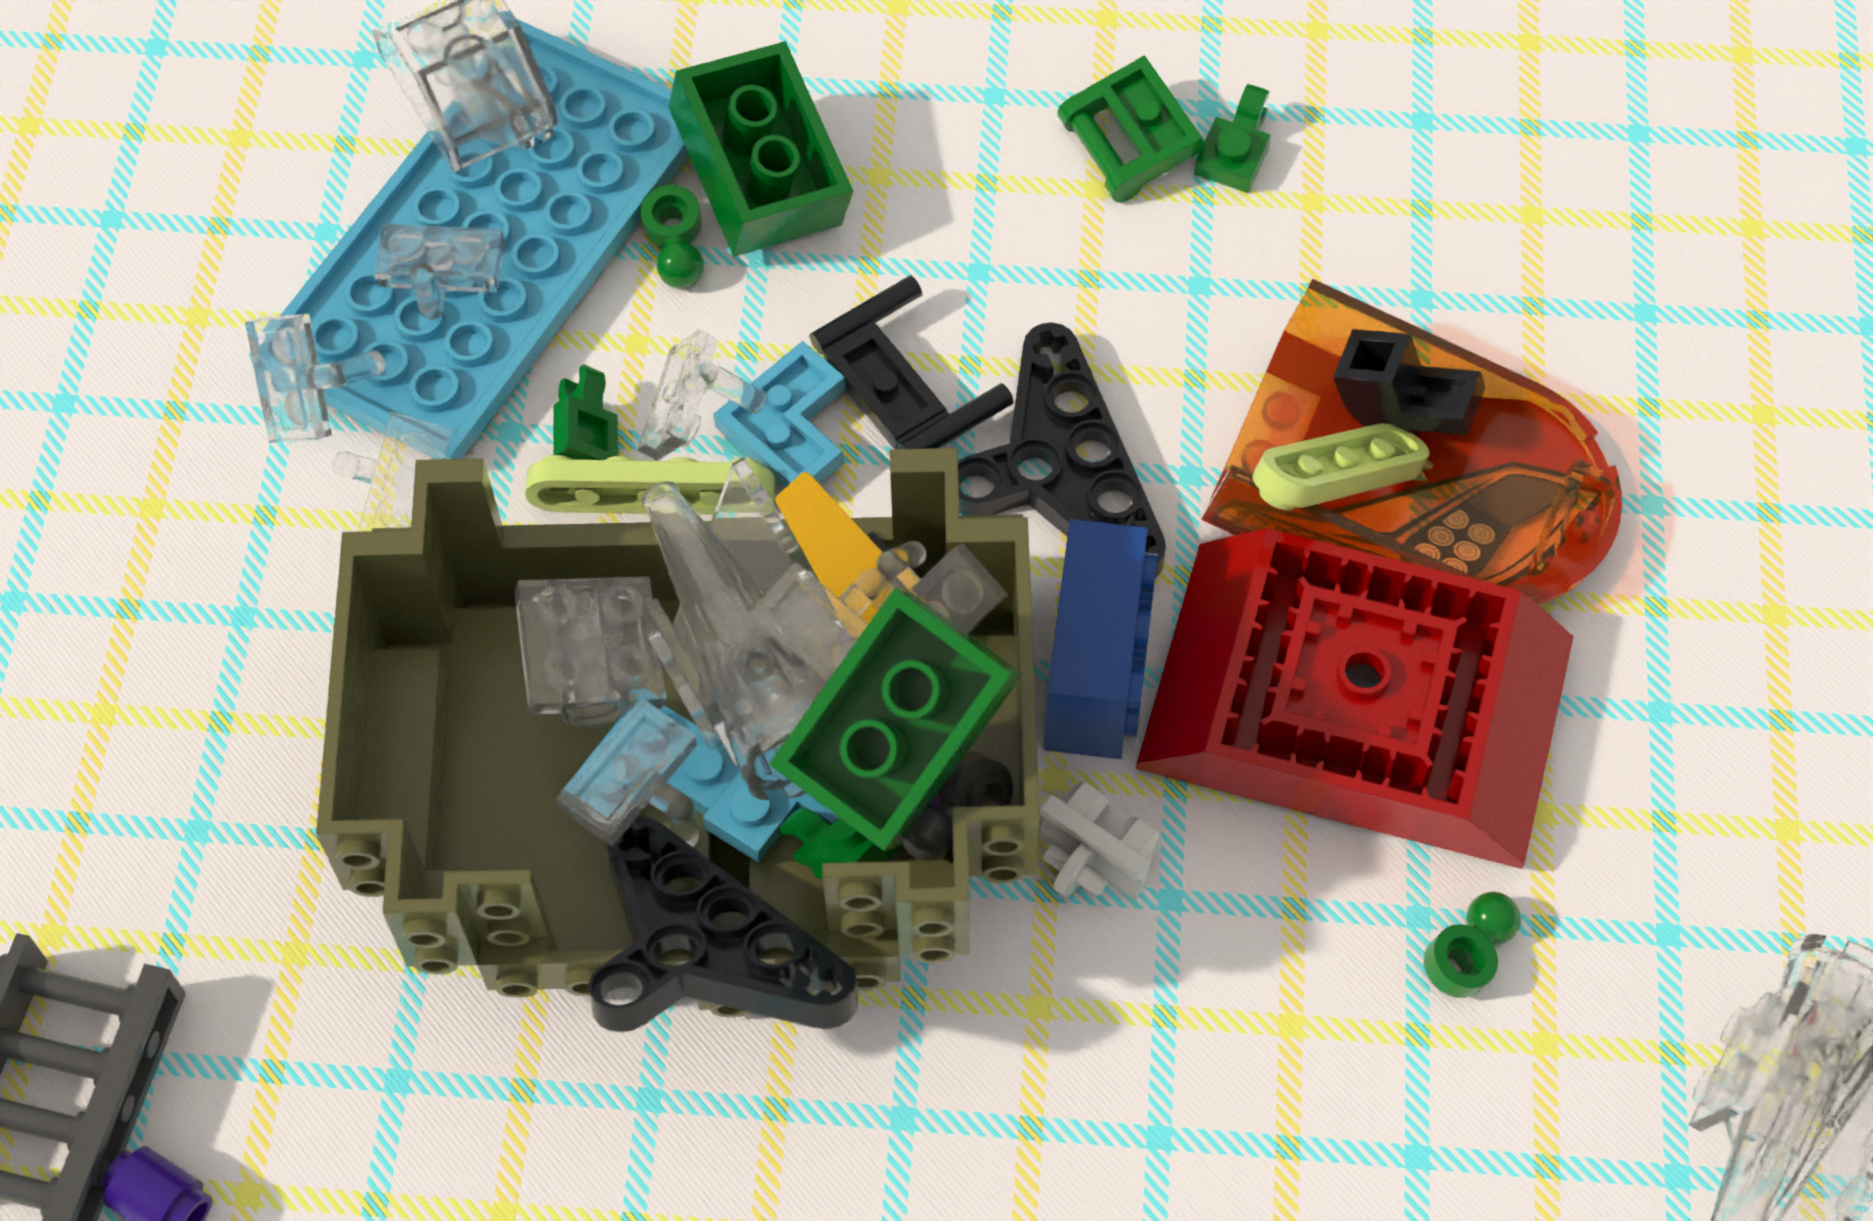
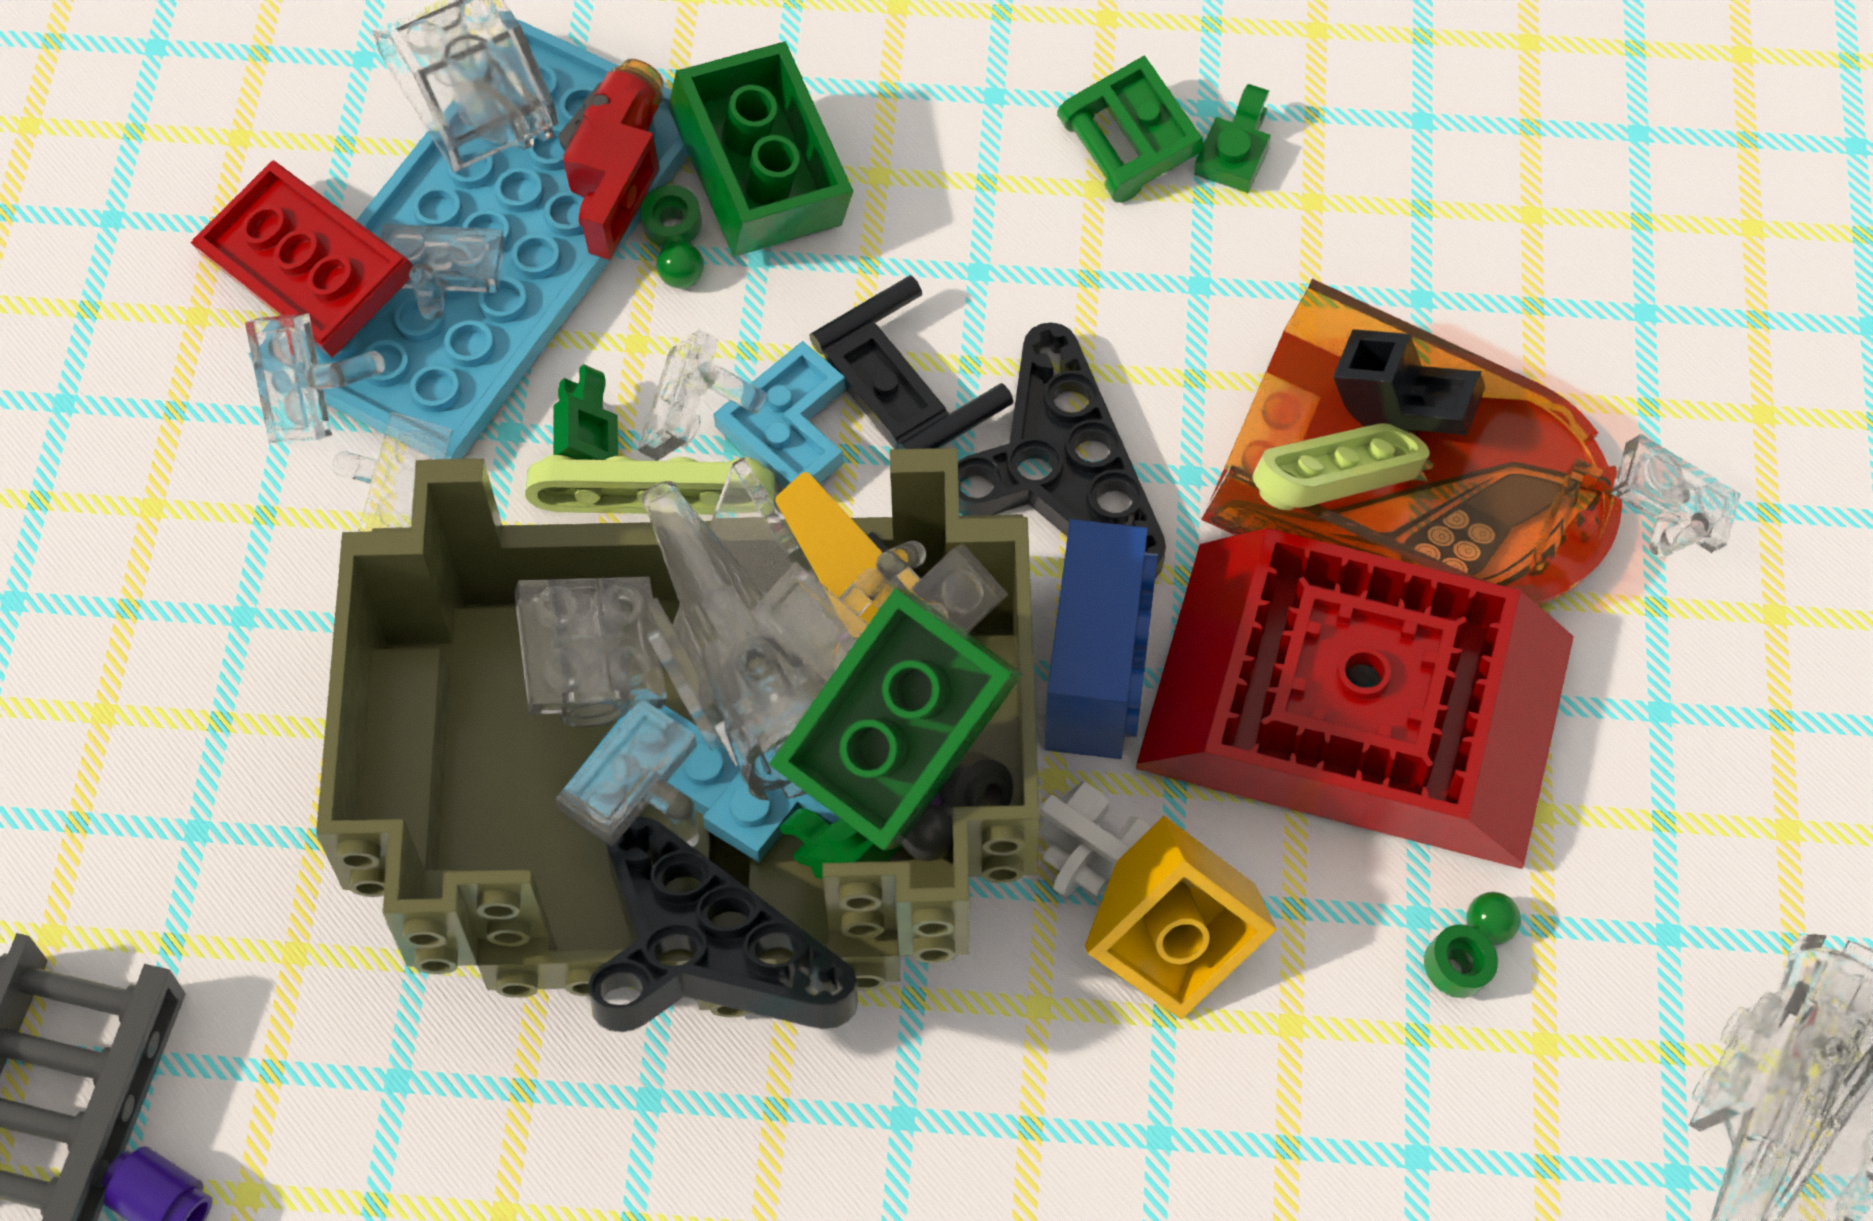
none -> red tile [190,160,418,358]
none -> red plate [558,59,664,260]
none -> yellow slope [1085,816,1277,1020]
none -> clear plate [1611,434,1741,558]

